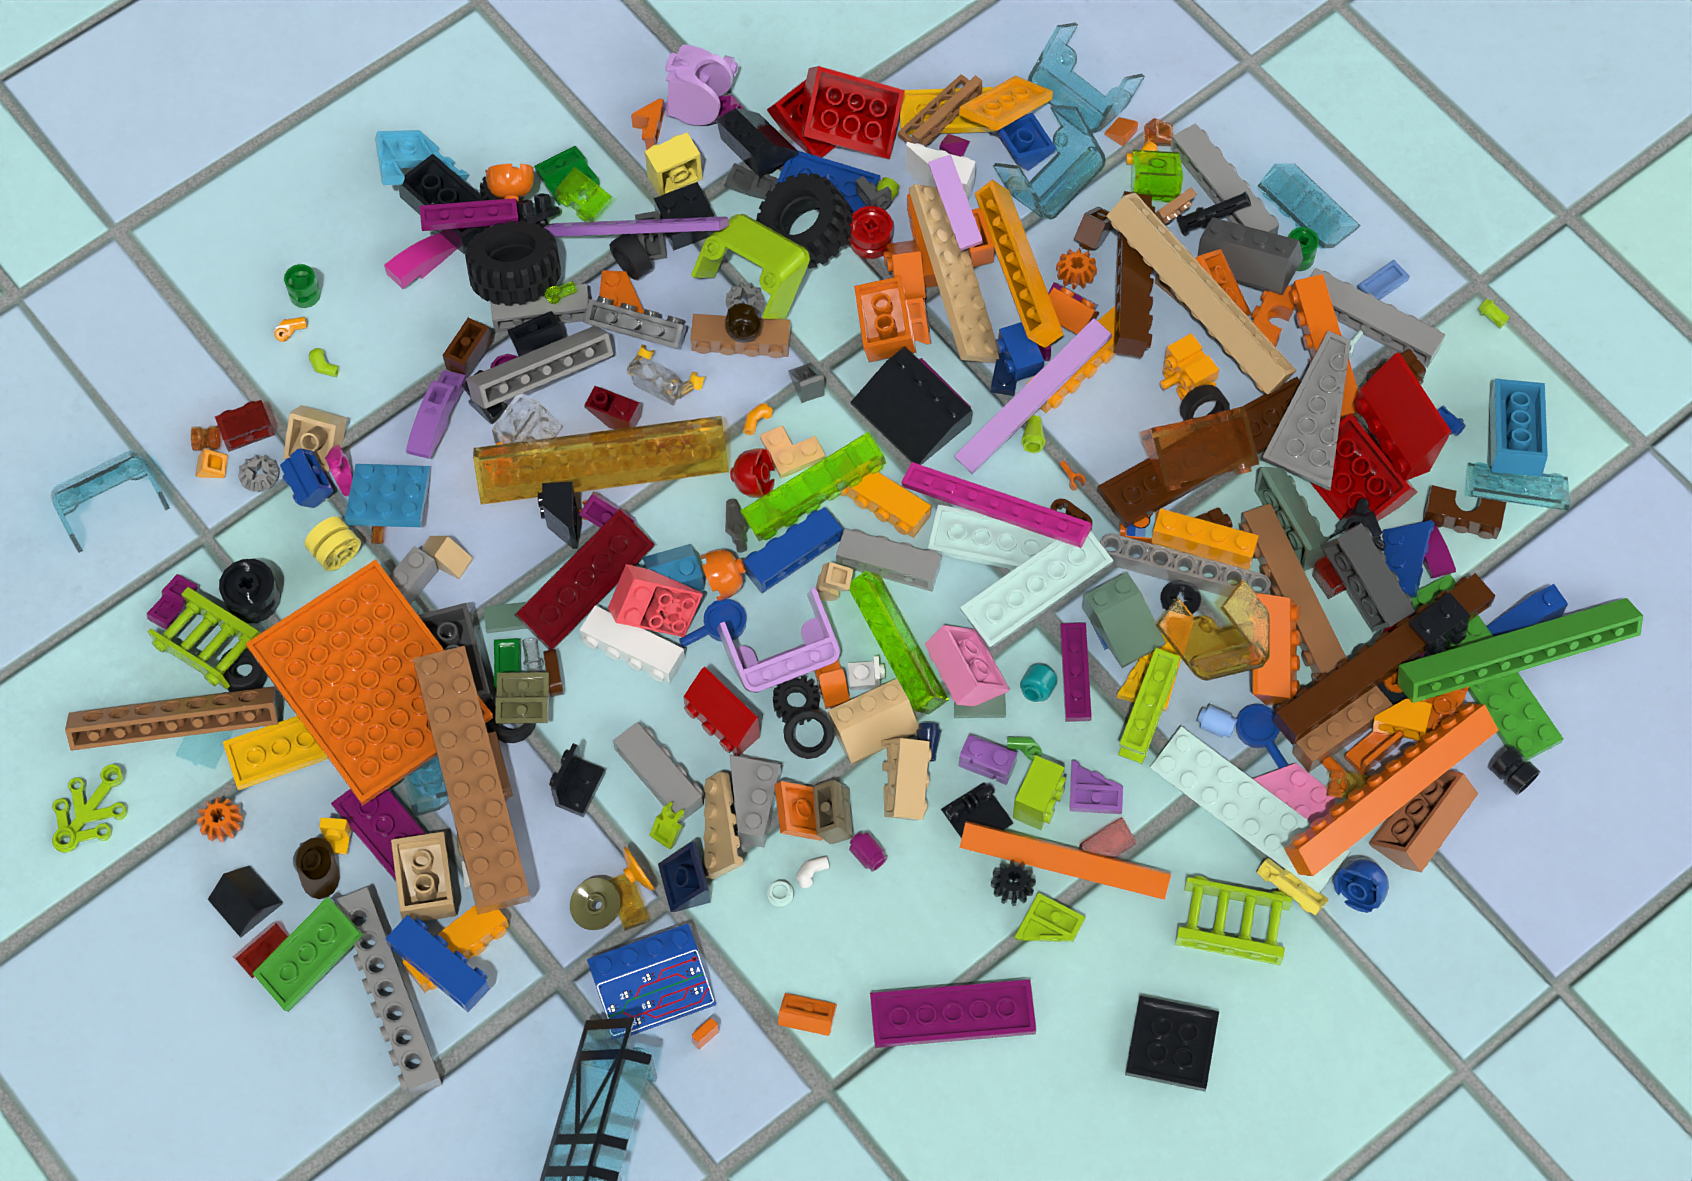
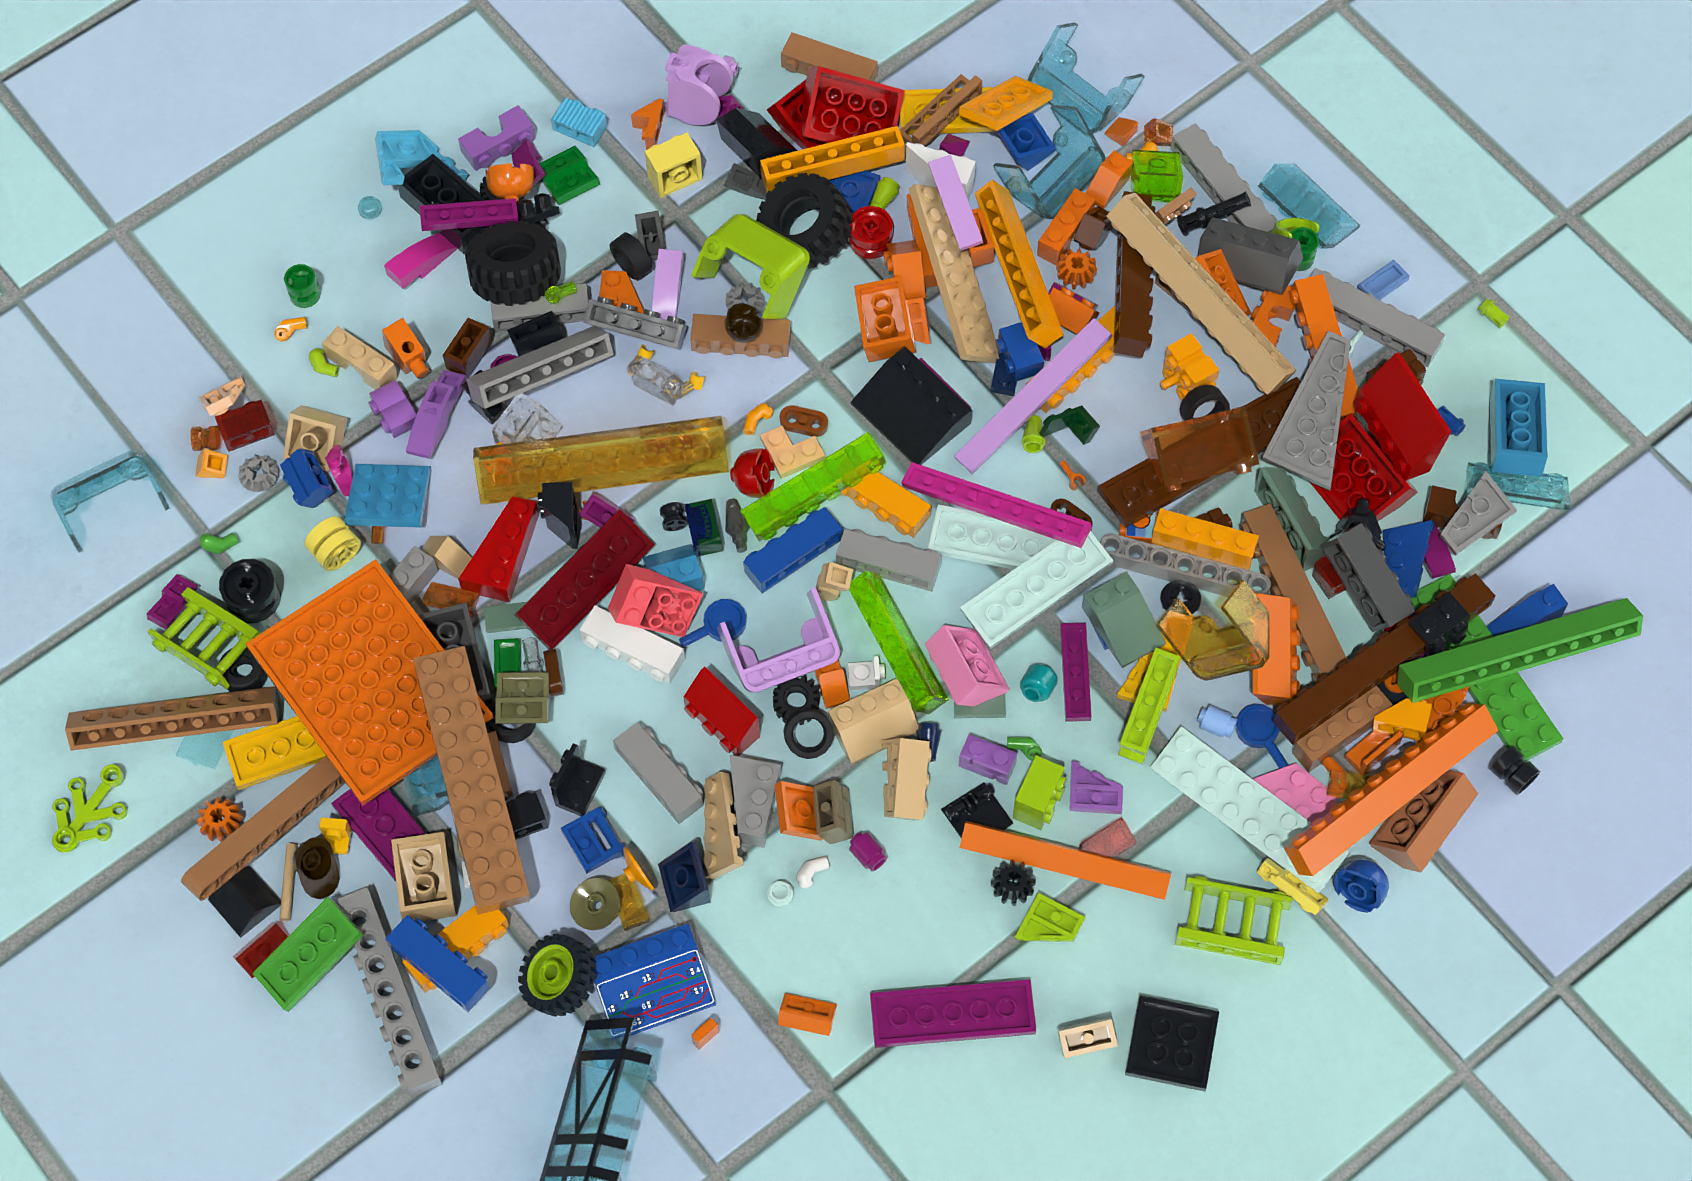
medium lavender tile [544,216,729,237] -> none
clear neon green brick [555,167,612,222] -> none
dark red slope [584,386,641,436] -> none
lime plate [649,801,684,849] -> none
black brick [653,182,716,251] -> none
orange cylinder [700,549,746,601] -> none
dark grey slope [788,363,824,403] -> none
dark grey bracket [855,176,891,209] -> none
none -> medium nougat beam [181,756,345,901]
none -> light nougat wing [198,376,245,416]
none -> bright green arm [200,532,239,554]
none -> tan bar [279,843,297,922]
none -> tan arch [322,326,398,390]
none -> clear light blue plate [358,196,382,219]
none -> medium lavender brick [368,380,417,438]
none -> orange torso [382,317,429,379]
none -> clear orange slope [422,582,480,617]
none -> medium lavender arch [458,105,536,171]
none -> red wedge [458,496,539,603]
none -> black brick [506,792,548,840]
none -> magenta slope [511,139,546,189]
none -> wheel [518,934,597,1017]
none -> medium azure brick [551,98,607,147]
none -> blue plate [561,807,625,874]
none -> lavender slope [652,249,684,320]
none -> black wheel [659,502,687,531]
none -> piece [685,499,723,557]
none -> light orange brick [760,126,905,192]
none -> dark orange plate [779,405,828,437]
none -> medium nougat brick [781,32,878,81]
none -> orange arch [1037,188,1096,265]
none -> dark green bracket [1039,405,1100,445]
none -> tan brick [1057,1017,1118,1058]
none -> orange slope [1085,150,1133,209]
none -> lime helmet [1270,218,1319,238]
none -> light grey wing [1440,471,1517,556]

